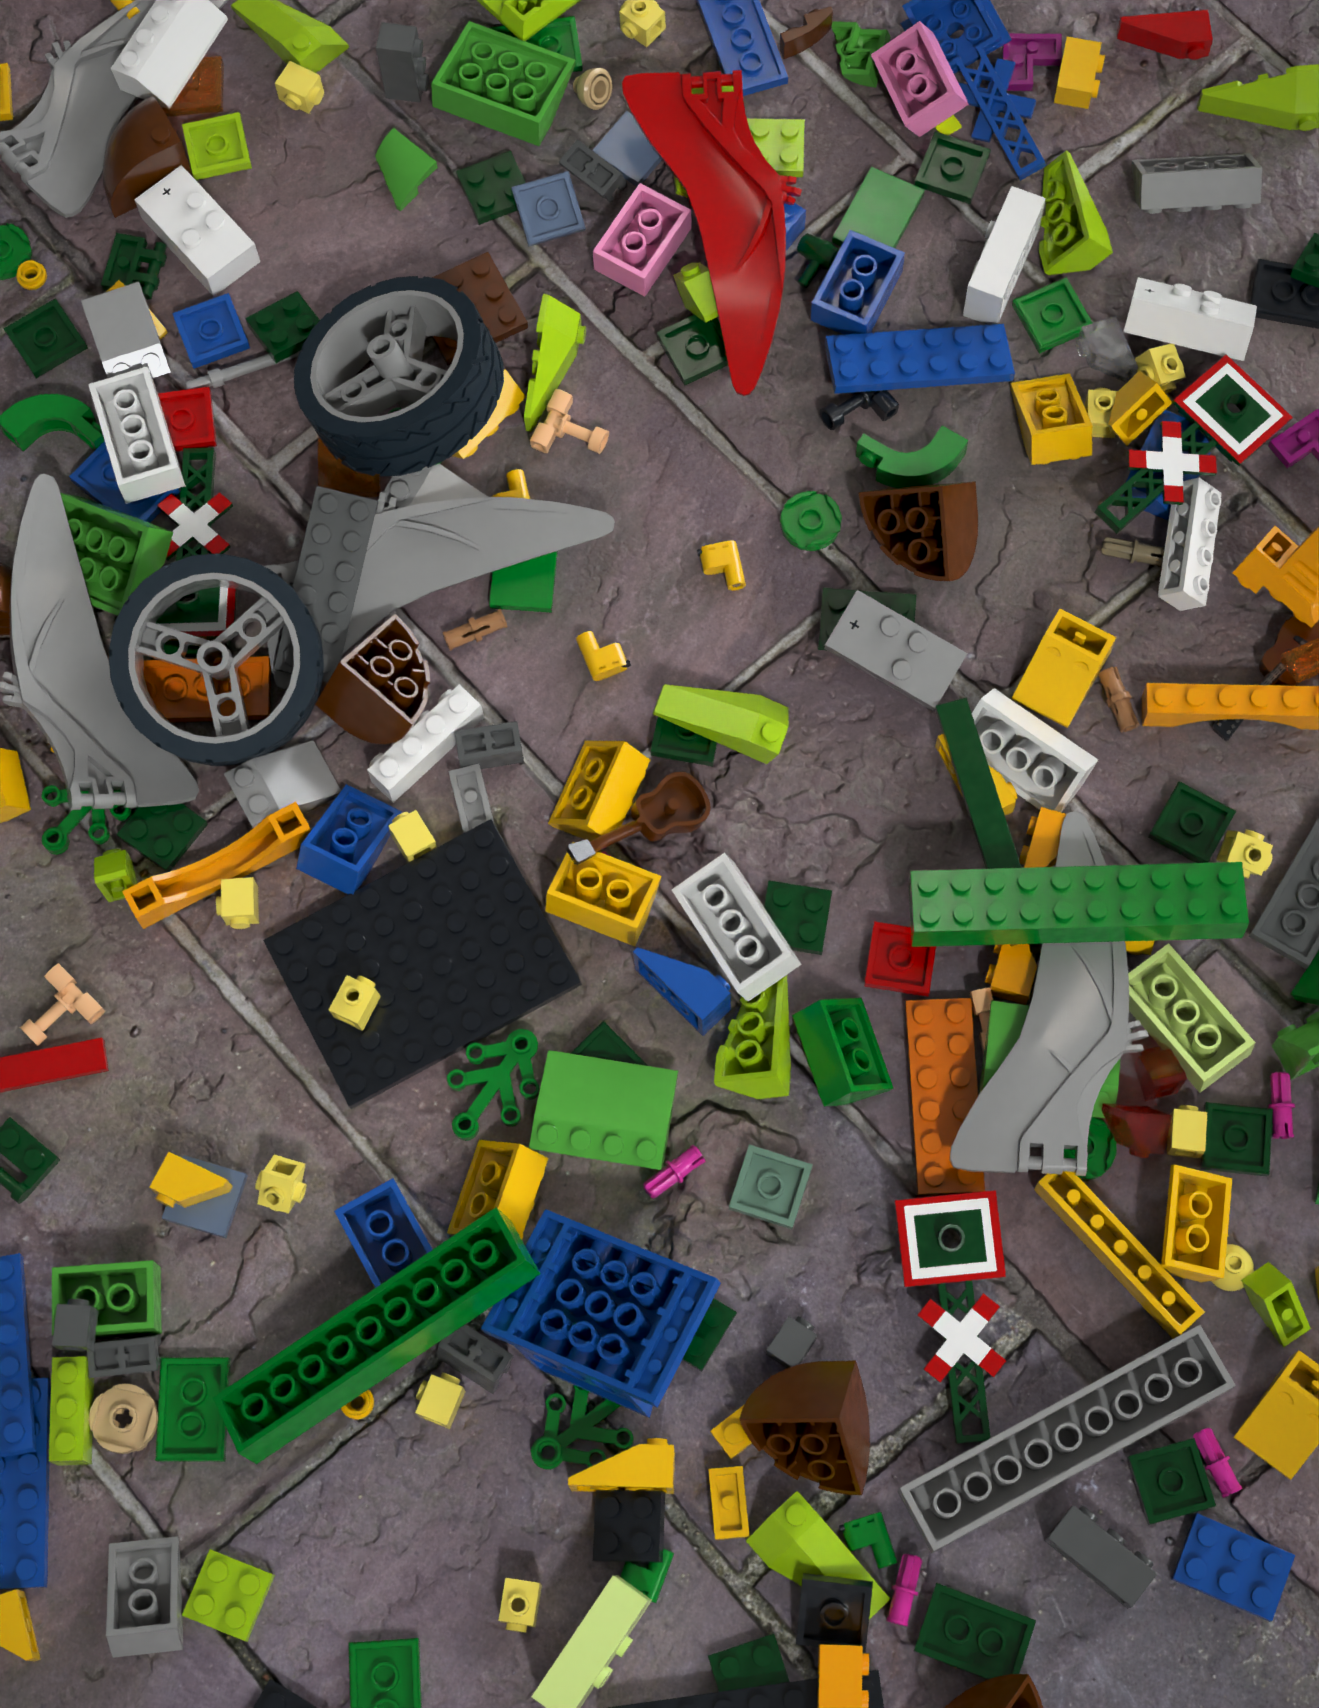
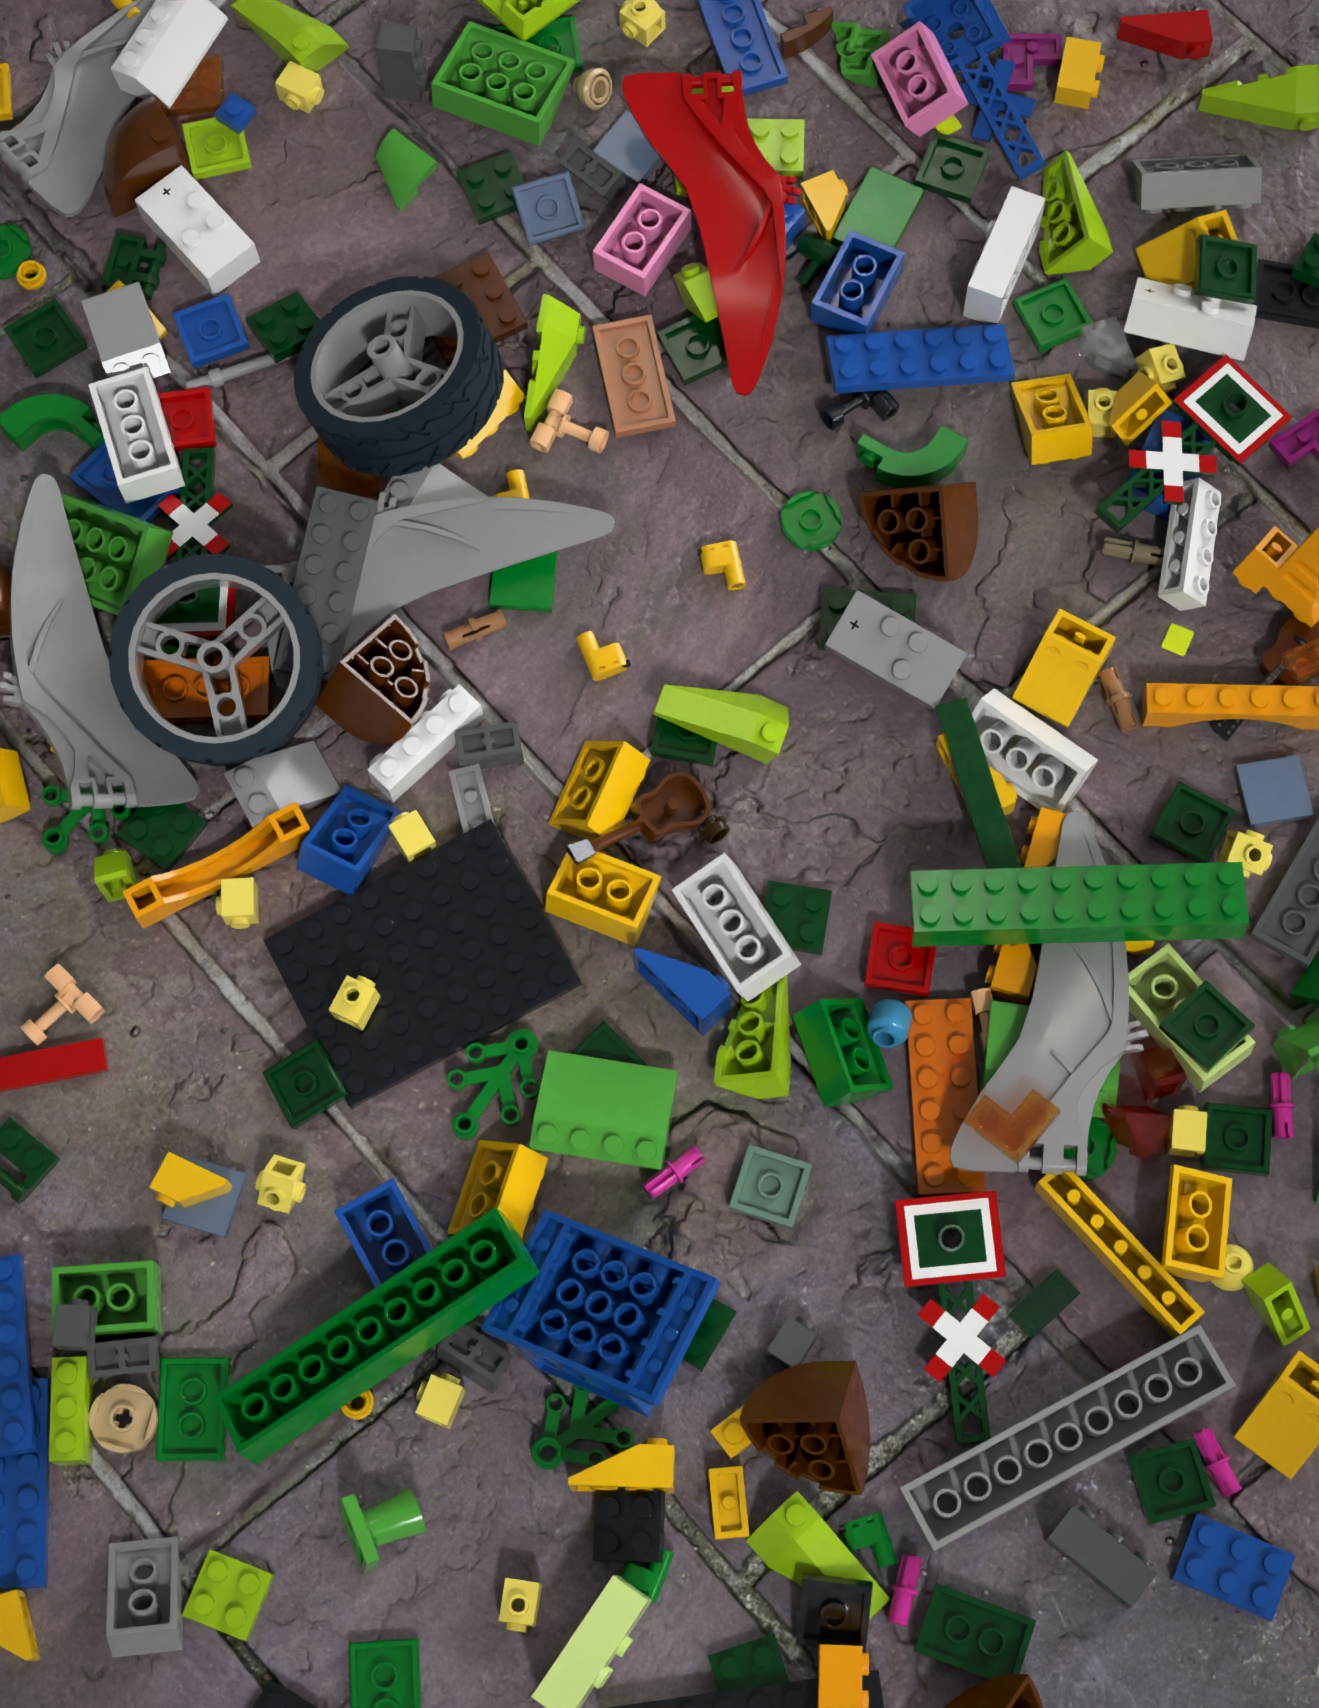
none -> blue plate [214,92,257,134]
none -> dark green plate [262,1038,350,1129]
none -> bright green plant [338,1487,426,1574]
none -> nougat plate [592,314,676,438]
none -> dark brown plate [700,815,730,844]
none -> yellow slope [800,170,848,242]
none -> dark azure head [867,999,912,1048]
none -> clear orange plate [963,1089,1060,1165]
none -> clear green tile [1007,1269,1080,1340]
none -> yellow slope [1135,210,1238,290]
none -> dark green plate [1159,980,1256,1074]
none -> neon yellow sticker [1161,623,1194,656]
none -> dark green plate [1194,234,1257,305]
none -> sand blue tile [1235,755,1314,828]

